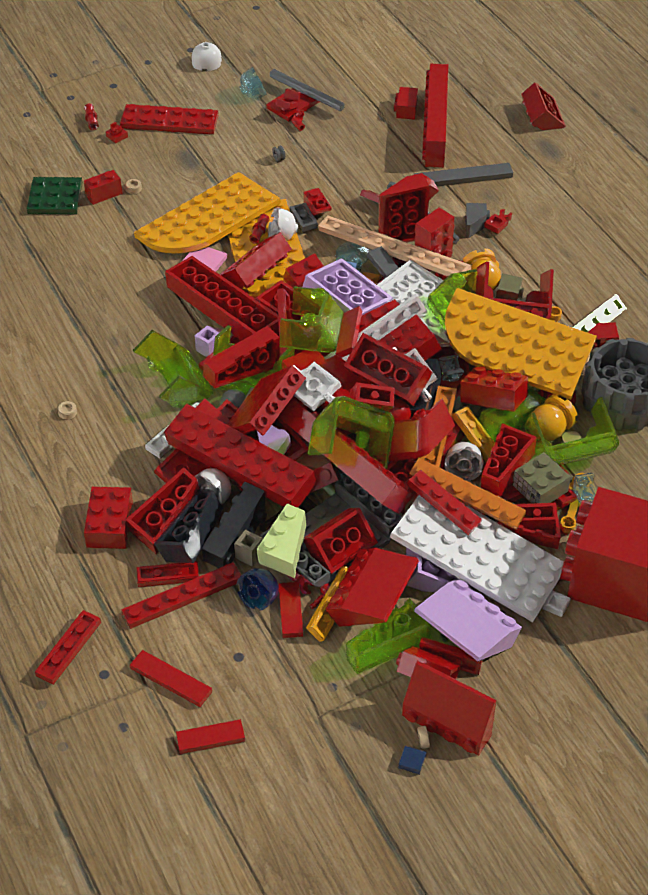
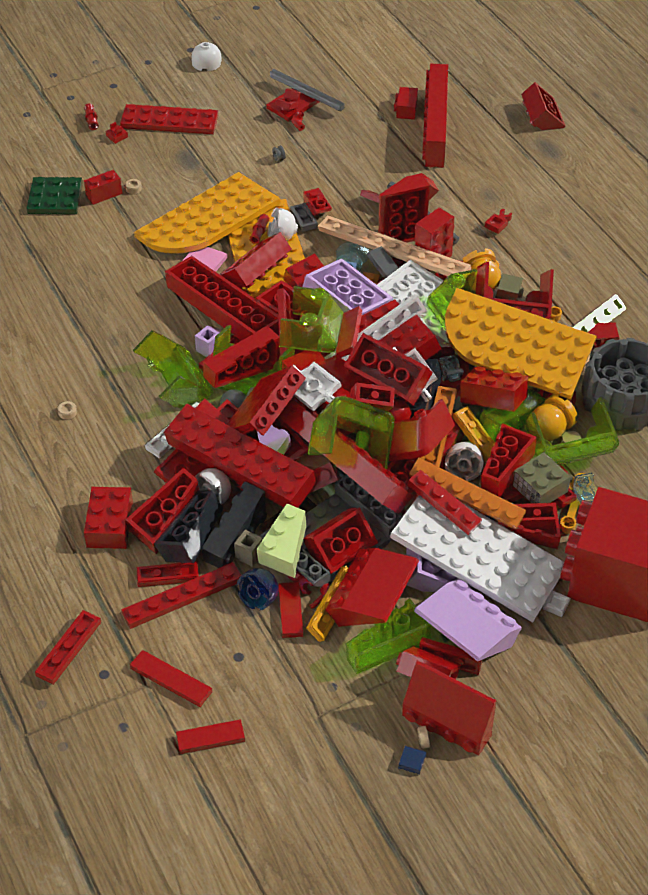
clear light blue cylinder [239,67,267,99] -> none
dark grey tile [414,163,513,186] -> none
dark grey slope [465,203,490,238] -> none

